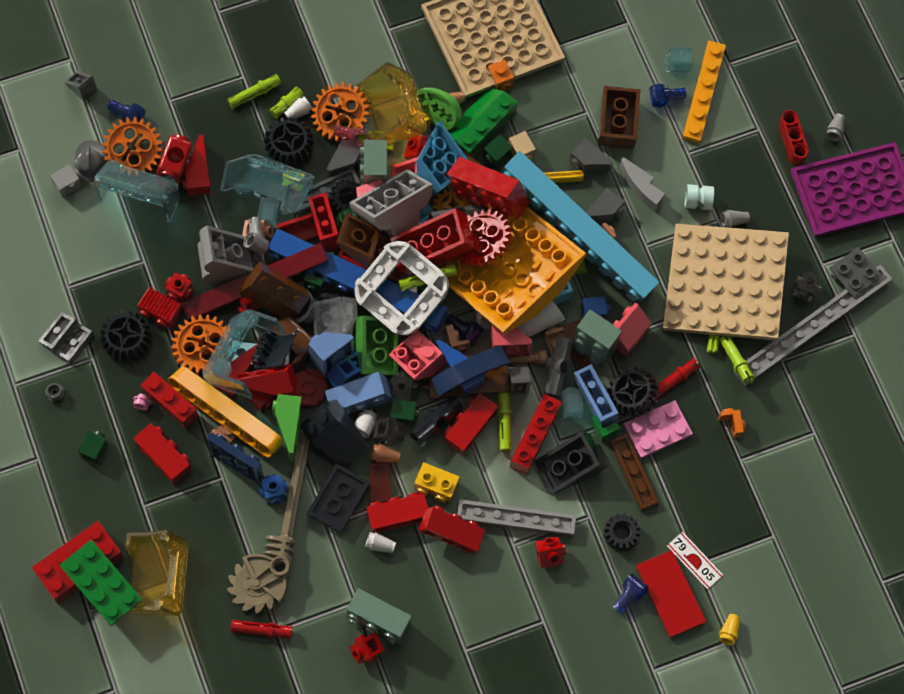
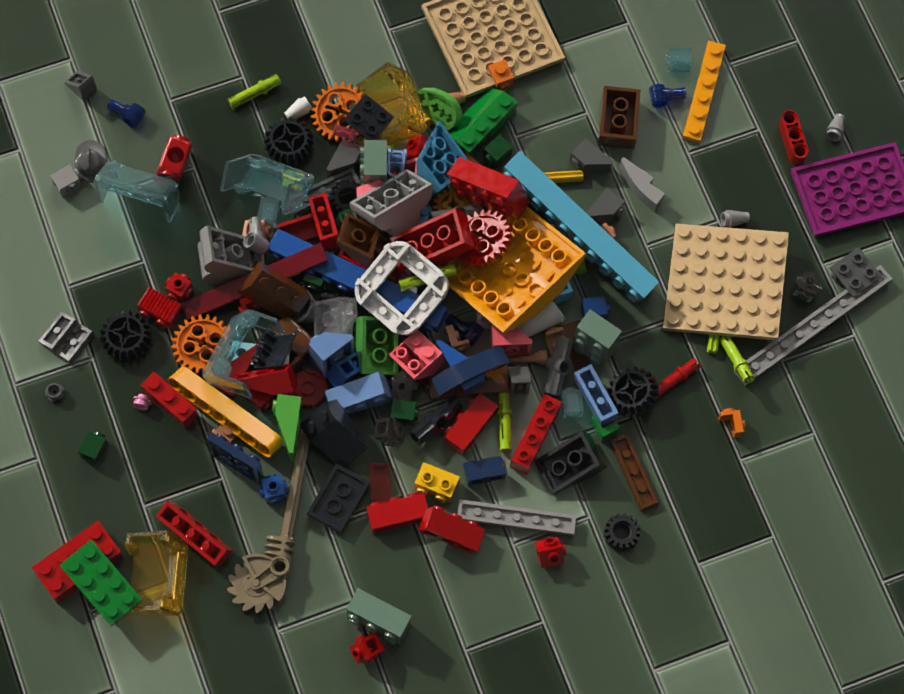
orange gear [102,117,163,178] -> none
red brick [133,423,192,485] -> none
red slope [182,135,211,196] -> none
red pin [231,619,293,639] -> none
lime pin [269,86,304,119] -> none
white brick [354,409,377,438] -> none
white cone [365,531,396,553] -> none
nougat cone [371,443,401,463] -> none
tan brick [508,131,536,161] -> none
clear blue pin [612,574,649,614] -> none
coral slope [613,303,651,357] -> none
bright pink plate [623,401,693,459] -> none
red tile [636,550,706,638] -> none
white sticker [667,532,723,589] -> none
light aqua wheel [685,184,714,210] -> none
yellow cone [718,614,740,645] -> none
none -> red brick [155,501,234,566]
none -> black hinge [344,94,394,140]
none -> medium blue piece [387,147,407,180]
none -> dark blue panel [463,456,507,486]

